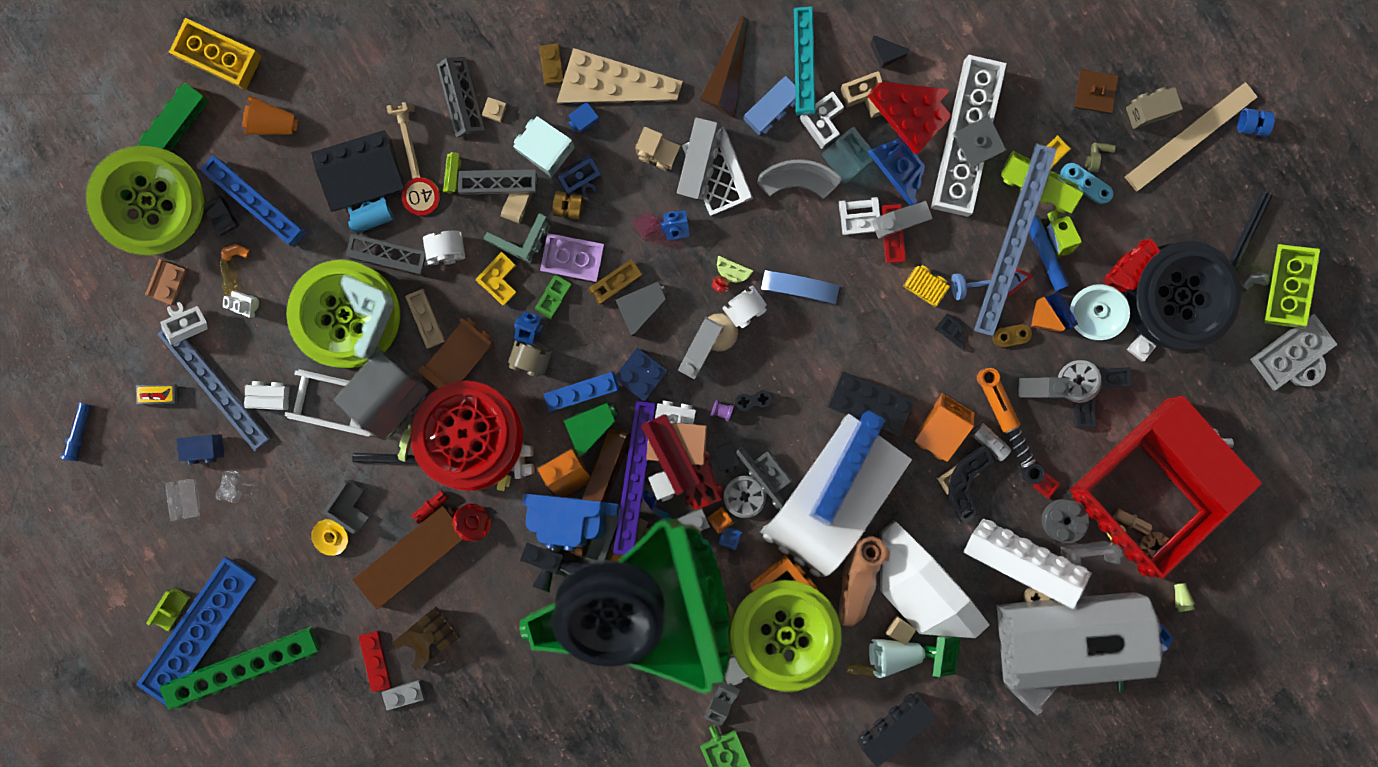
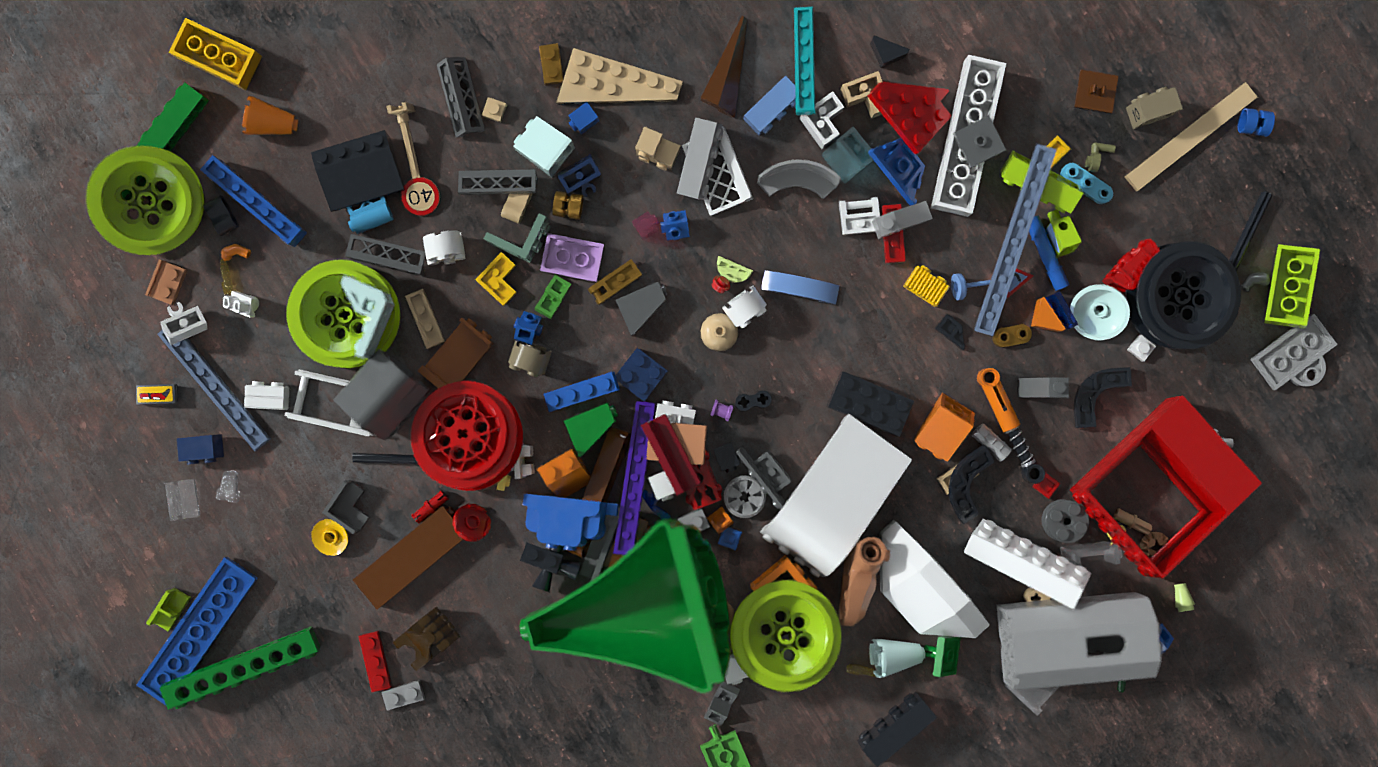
blue pin [60,402,92,462] -> none
yellowish green tile [398,424,412,461] -> none
lime plate [443,152,461,193] -> none
black wheel [552,561,665,667] -> none
light grey slope [678,317,723,379] -> none
blue brick [809,410,885,525] -> none
tan slope [886,615,916,645] -> none
light grey wheel [1058,360,1102,403] -> none

